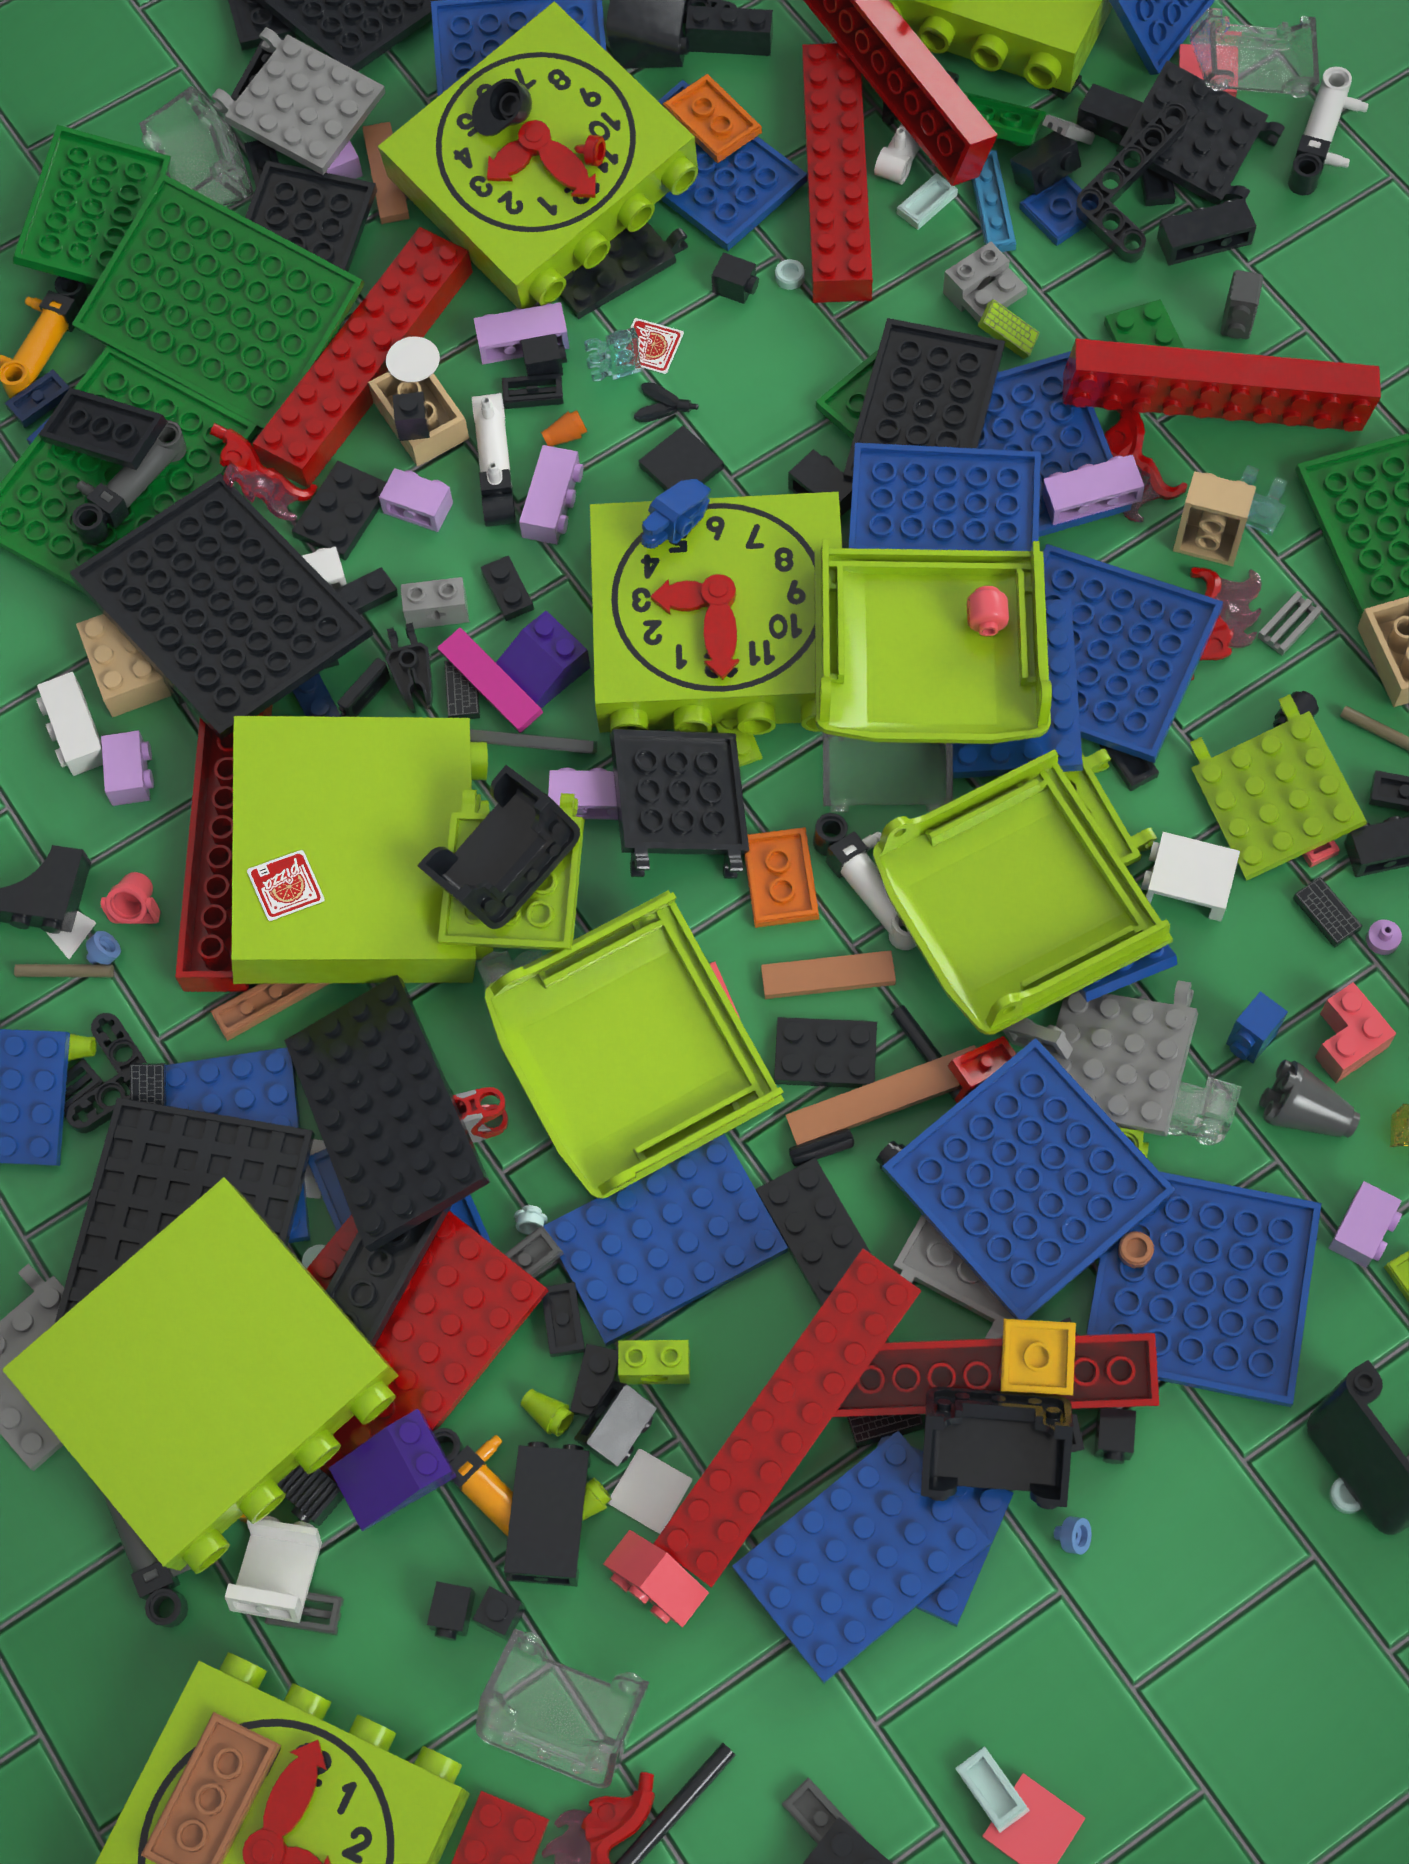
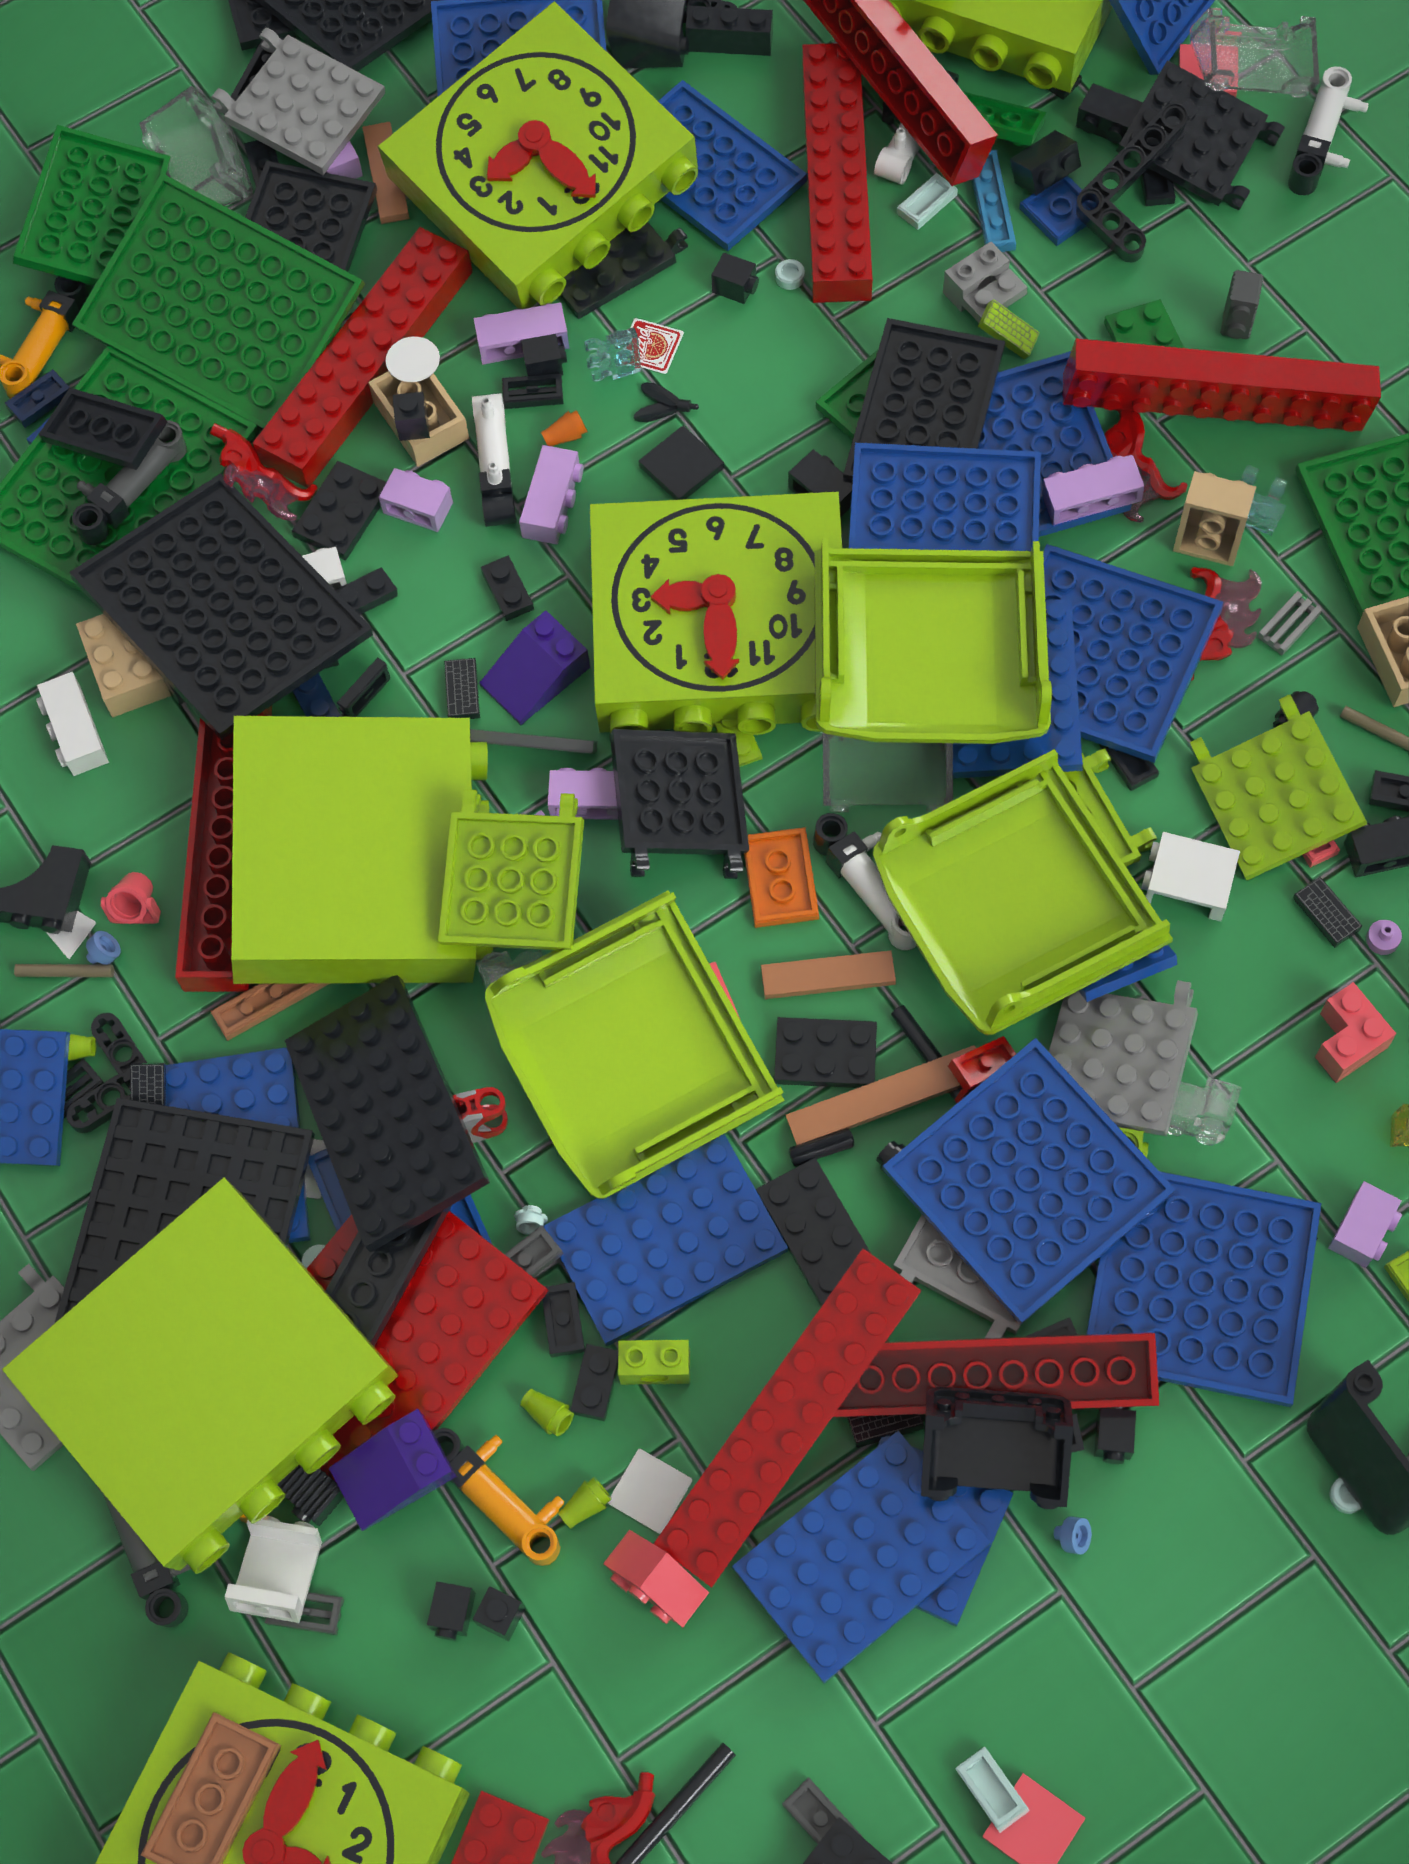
lavender brick [101,730,154,806] -> none
sticker [247,850,325,921] -> none
black hinge [385,623,433,713] -> none
light grey brick [401,577,469,629] -> none
black windscreen [417,765,580,929] -> none
dark pink tile [437,627,543,733] -> none
black cap [472,79,532,136] -> none
clear windscreen [475,1628,649,1788] -> none
black panel [504,1442,591,1587] -> none
red tile [574,135,606,167] -> none
brick [574,1381,657,1467] -> none
blue hinge [641,479,711,549] -> none
orange tile [663,74,762,163] -> none
coral head [966,586,1009,636] -> none
yellow tile [1000,1319,1076,1395] -> none
light grey plate [1003,1018,1073,1060] -> none
light grey tile [1042,115,1096,145] -> none
nougat tile [1118,1231,1154,1268] -> none
black brick [1157,198,1257,266] -> none
blue brick [1226,991,1288,1064] -> none
dark grey cone [1259,1059,1360,1138] -> none

